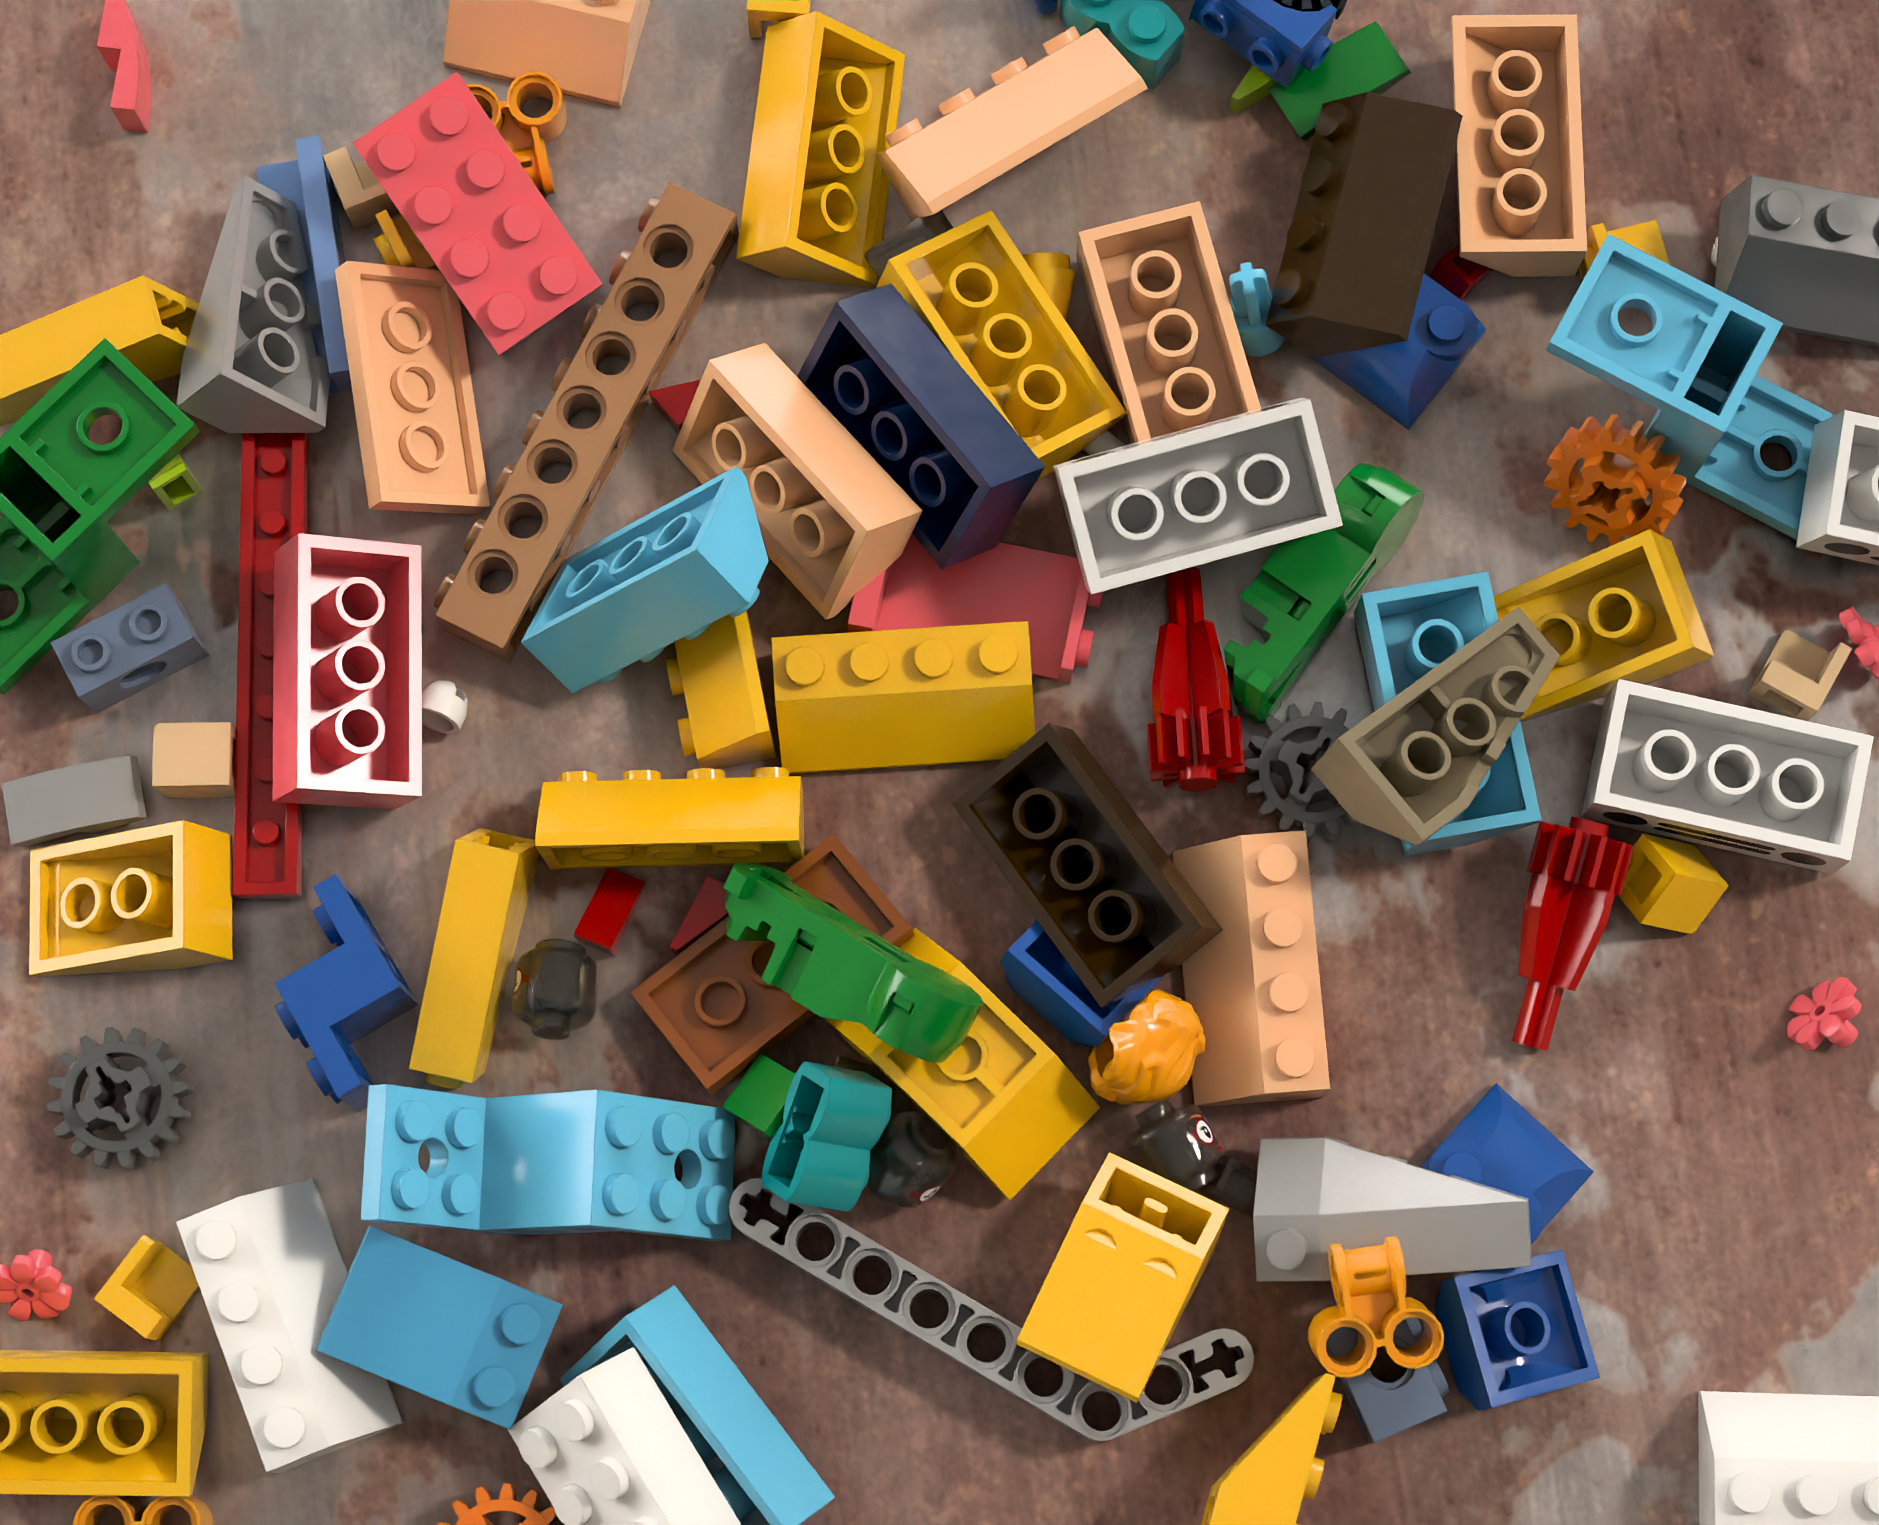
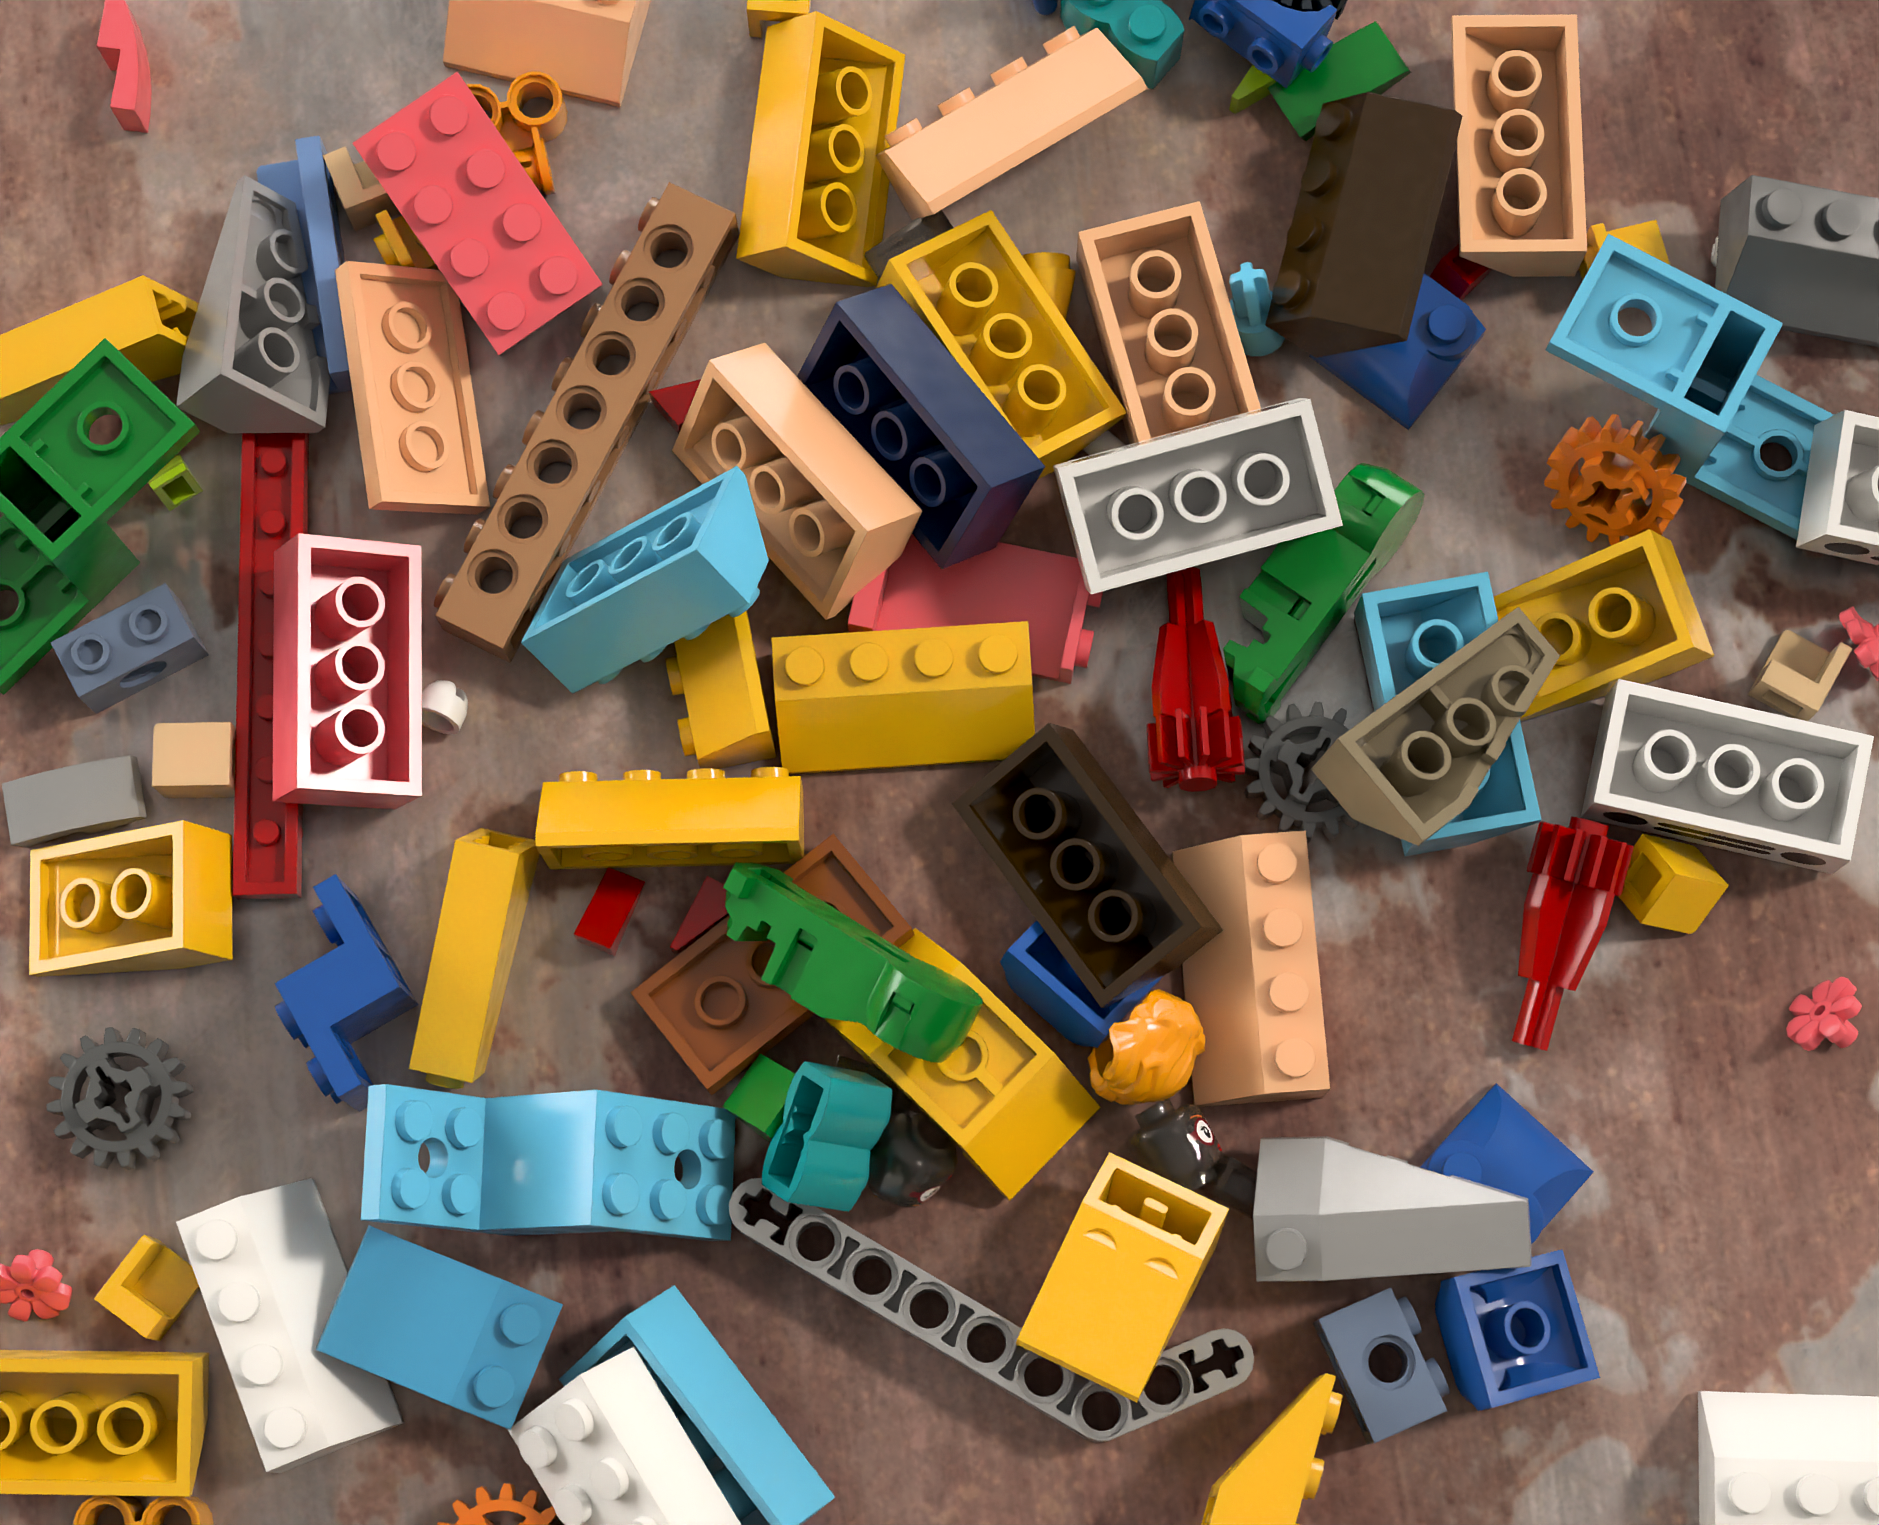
clear smoke head [511,939,600,1040] -> none
light orange piece [1308,1236,1444,1378] -> none

